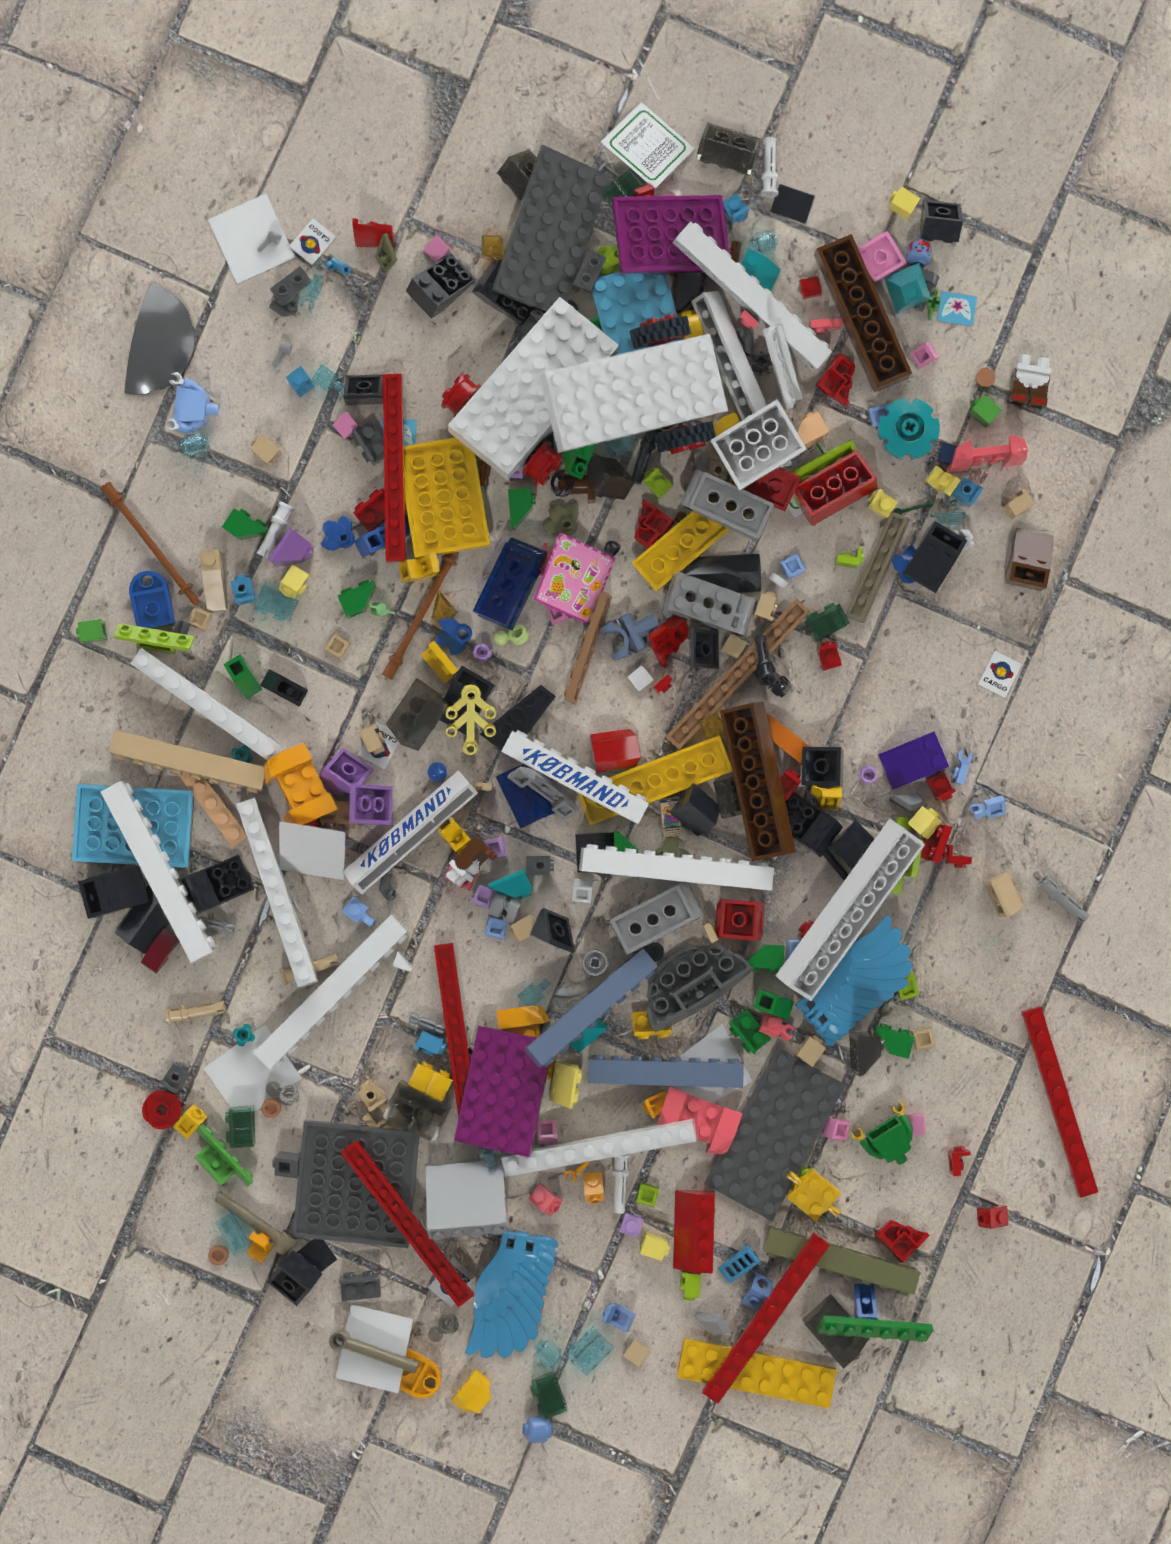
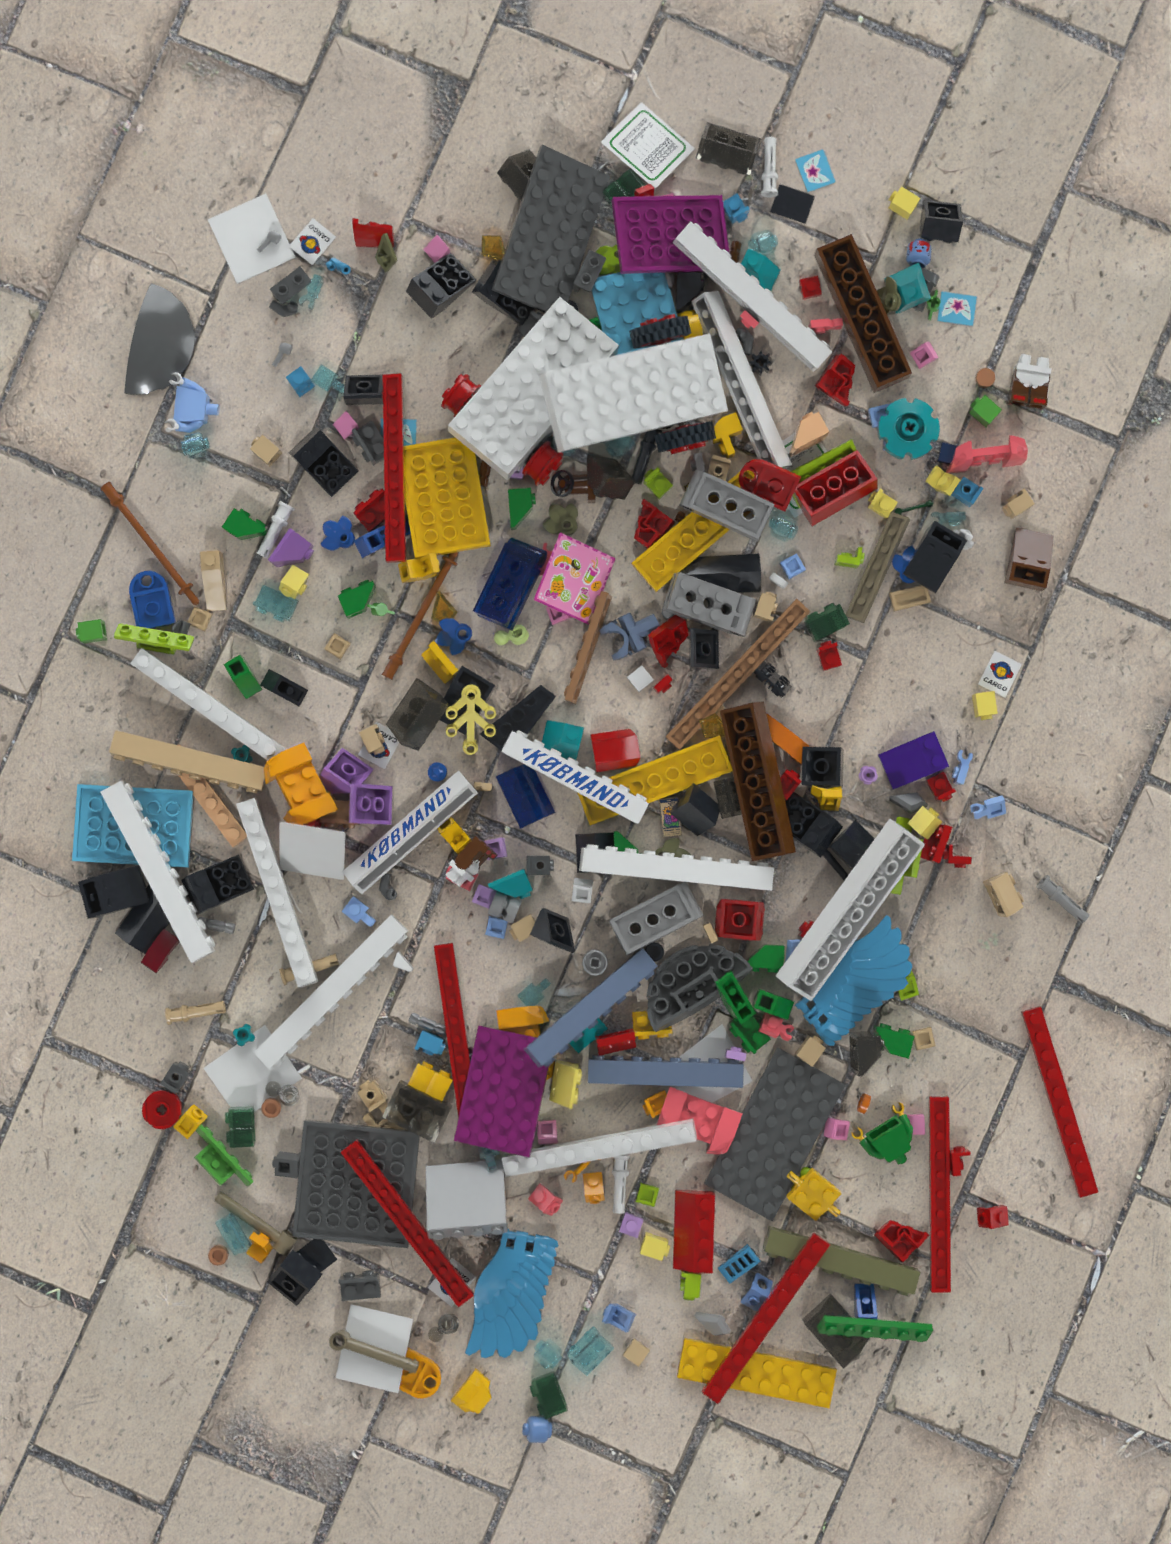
dark azure brick [231,575,257,606] -> none
lavender plate [473,643,492,662] -> none
light grey slope [508,767,579,820] -> none
green slope [562,444,596,480] -> none
black hinge [605,540,621,557] -> none
white slope [710,399,807,490] -> none
tan tile [721,634,747,660] -> none
black pin [754,634,776,686] -> none
white fence [763,324,802,409] -> none
bright pink plate [858,231,907,284] -> none
none -> black slope [289,427,359,497]
none -> teal slope [542,720,584,760]
none -> red bracket [595,1028,636,1055]
none -> green slope [715,971,756,1024]
none -> lavender plate [725,1046,746,1061]
none -> clear light blue head [768,514,798,542]
none -> medium azure sticker [795,149,836,192]
none -> orange tile [857,1093,871,1114]
none -> olive plate [877,277,901,315]
none -> tan tile [889,585,931,612]
none -> red plate [929,1096,951,1293]
none -> light yellow brick [972,691,998,720]

